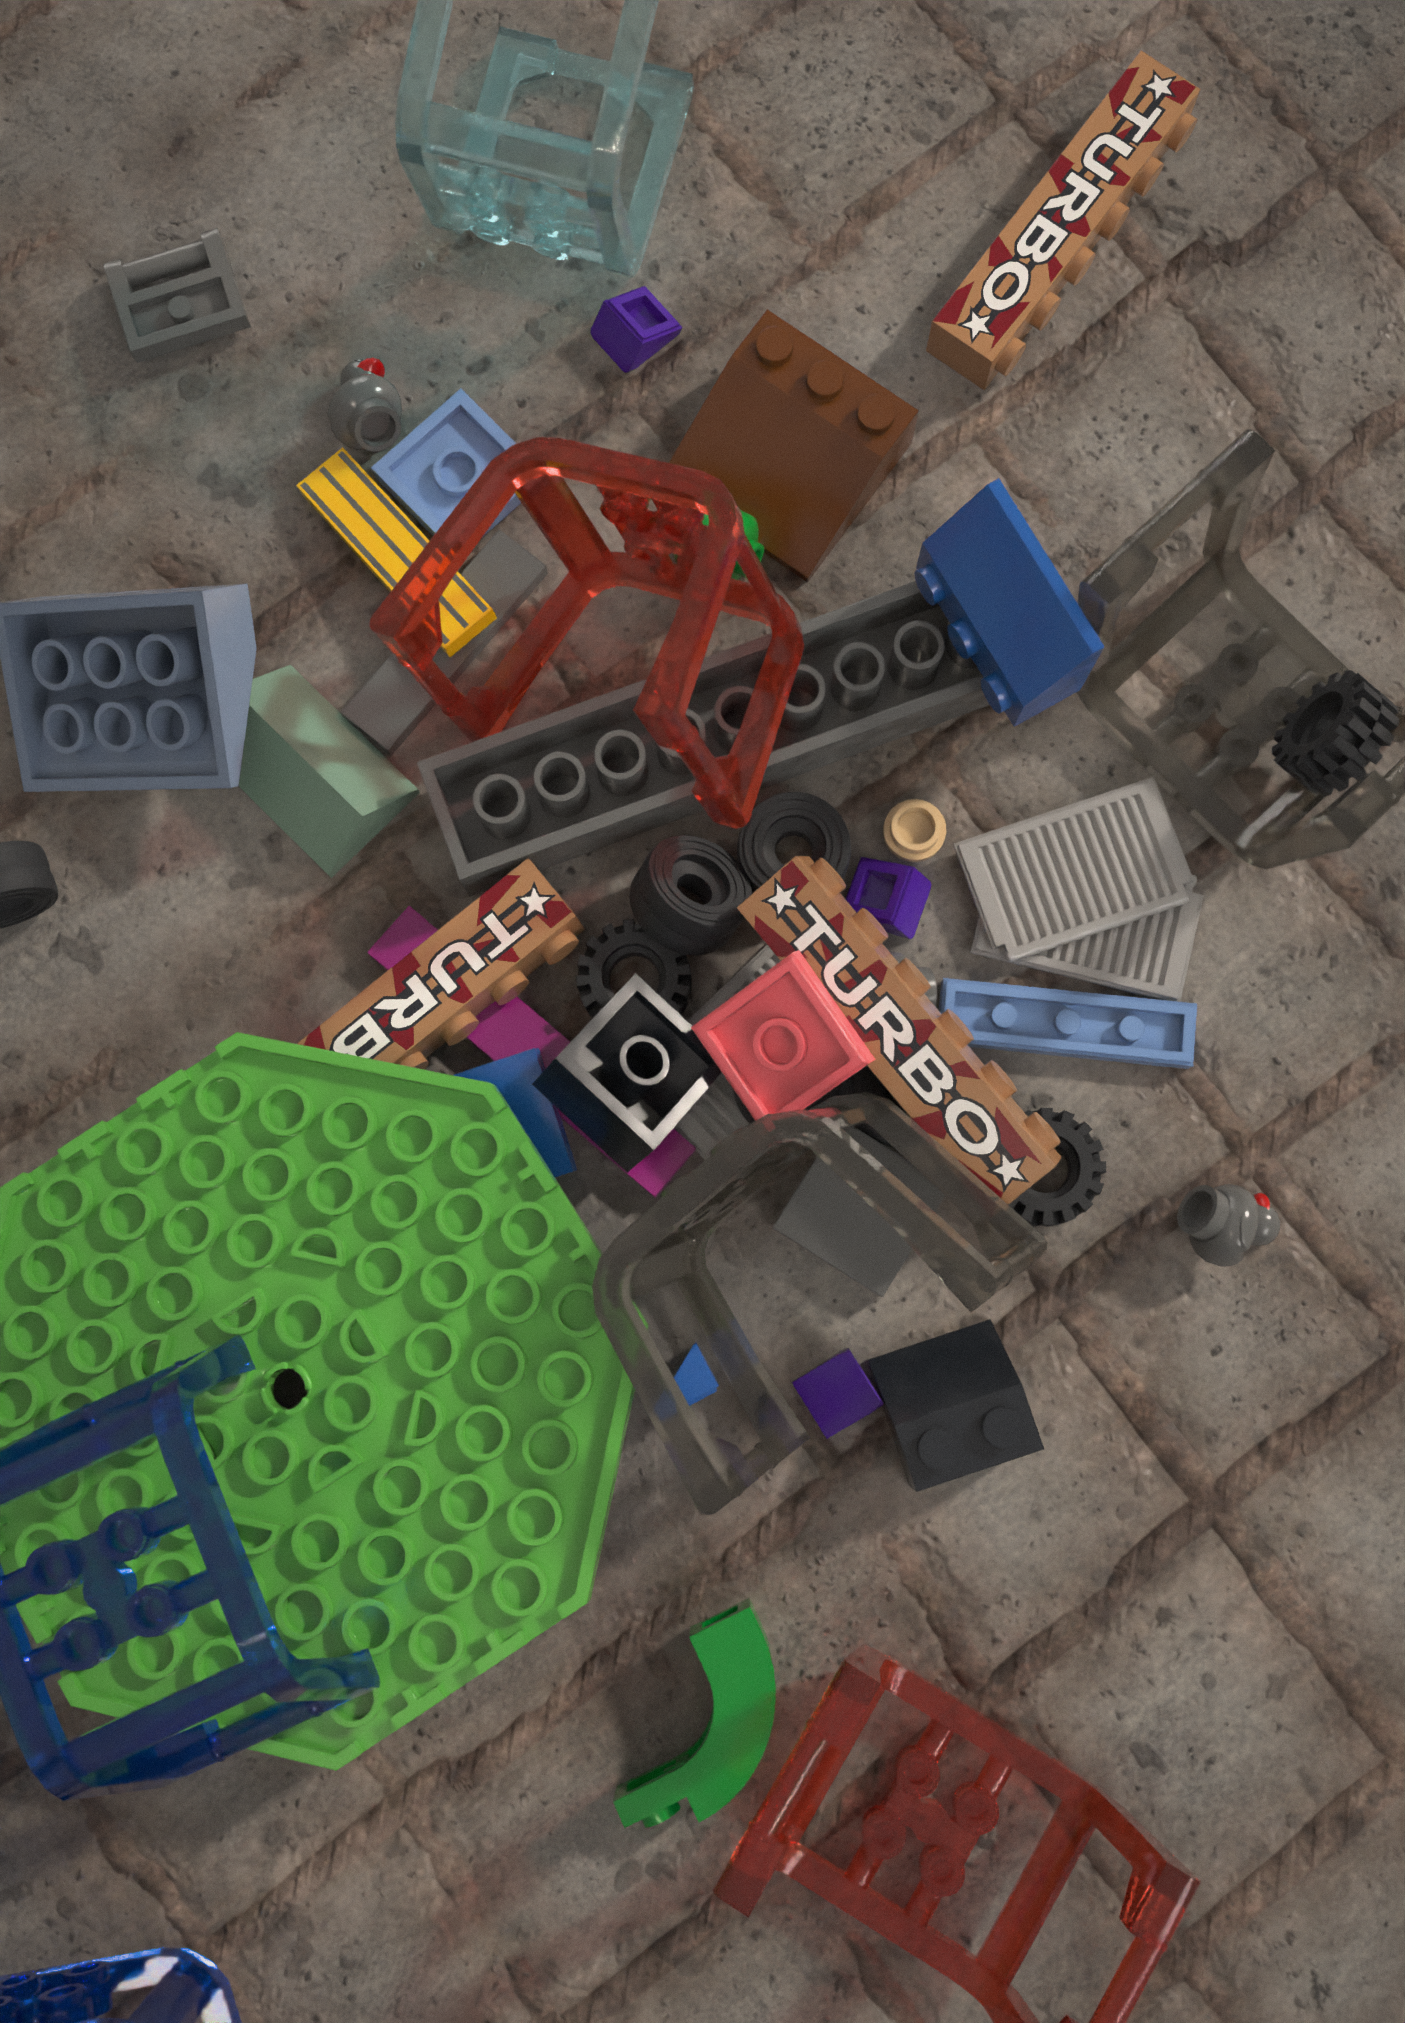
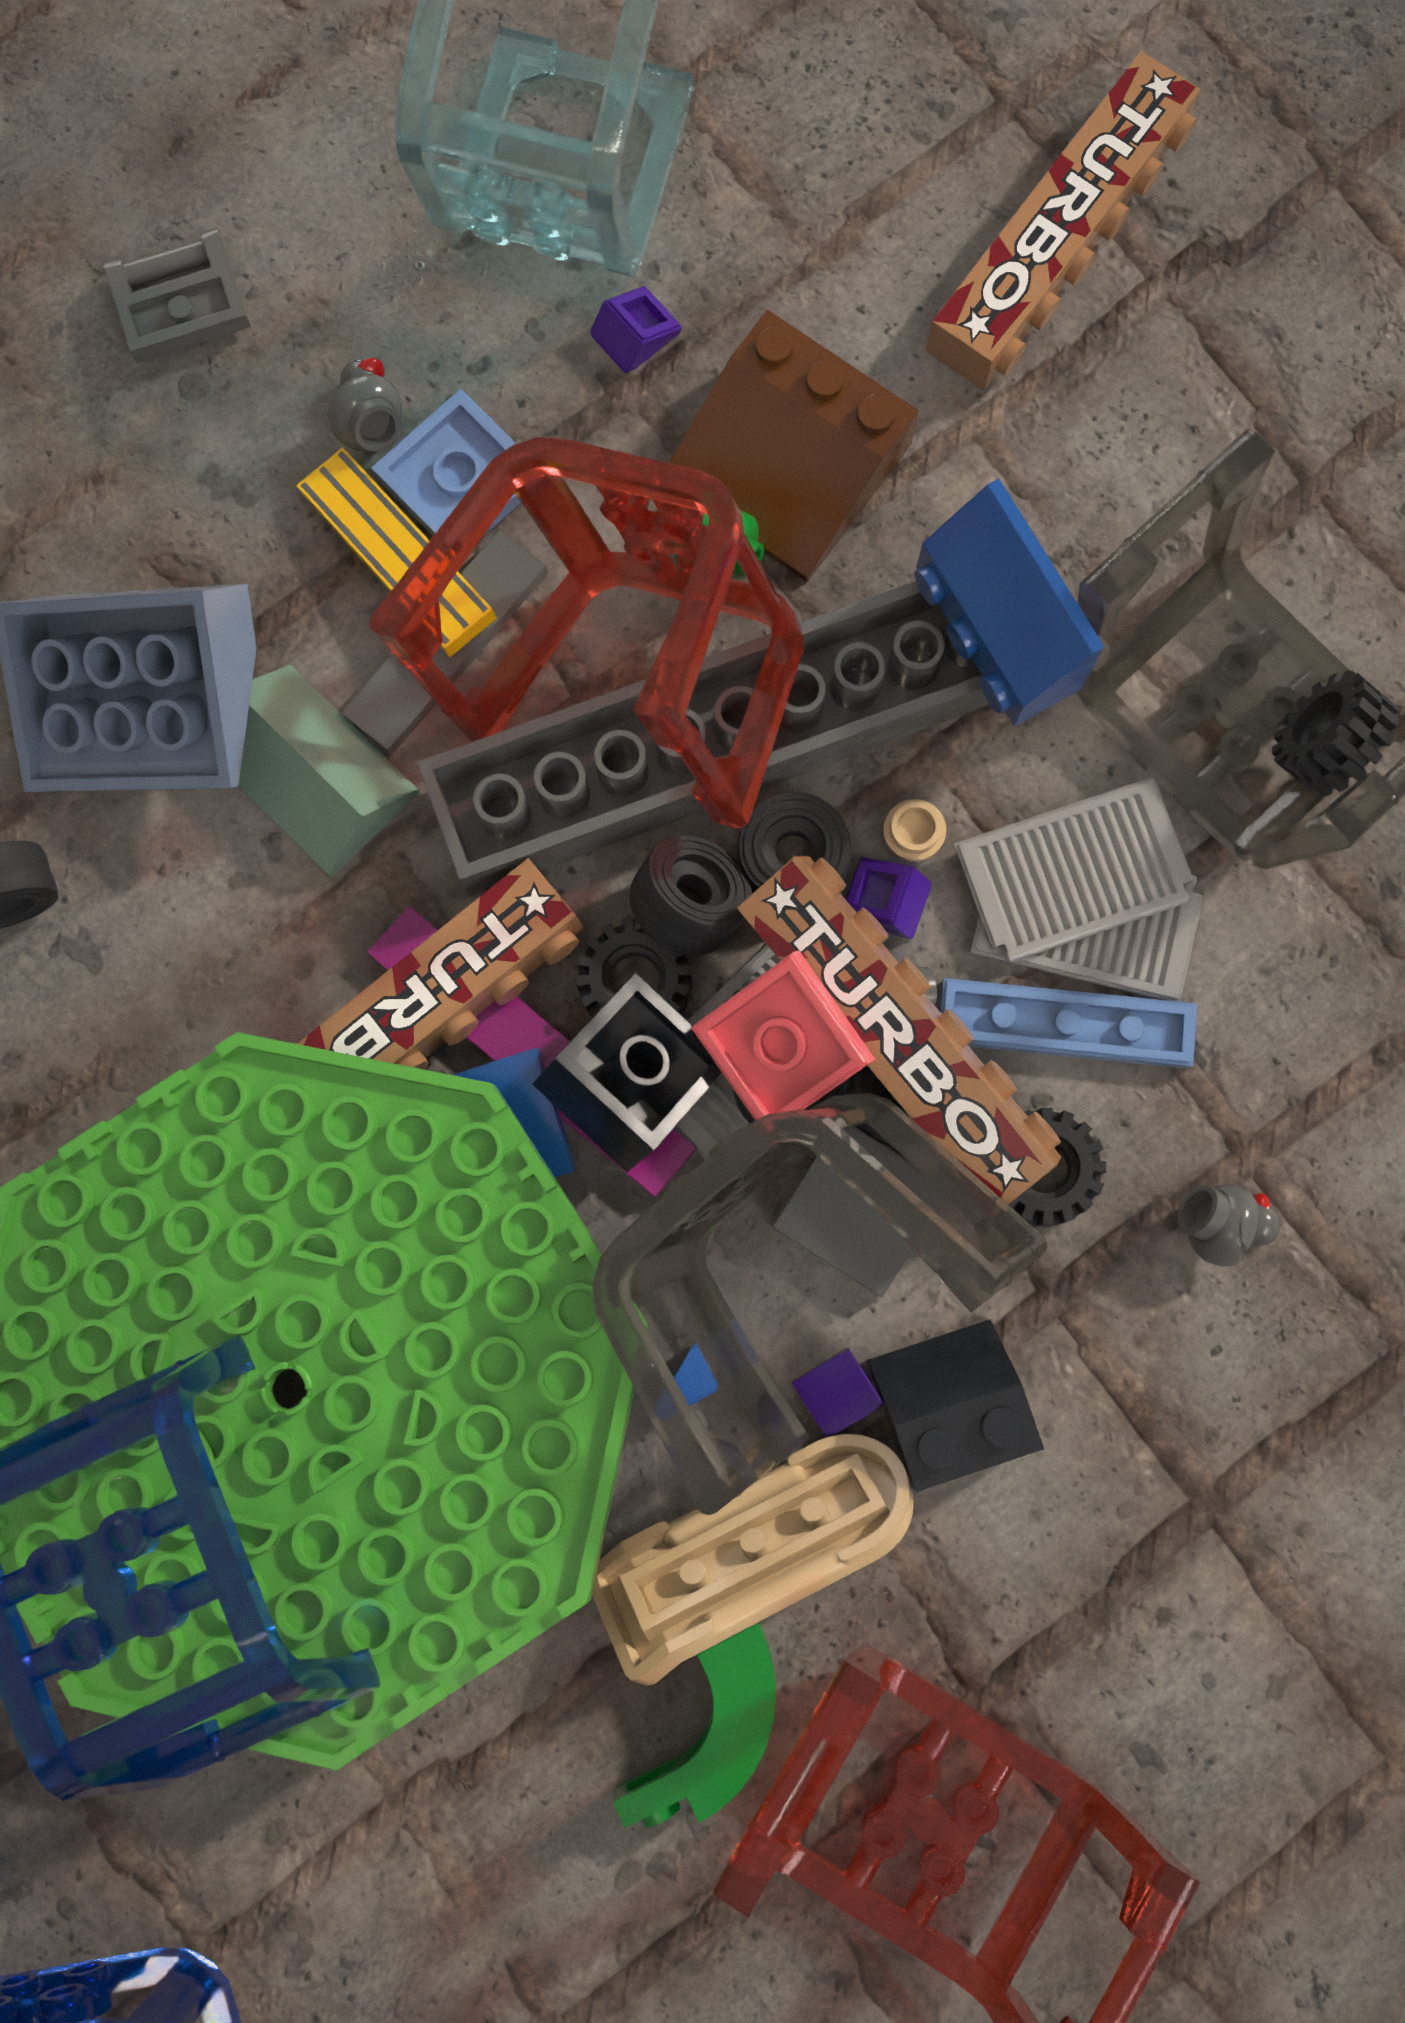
none -> tan piece [592,1434,914,1686]

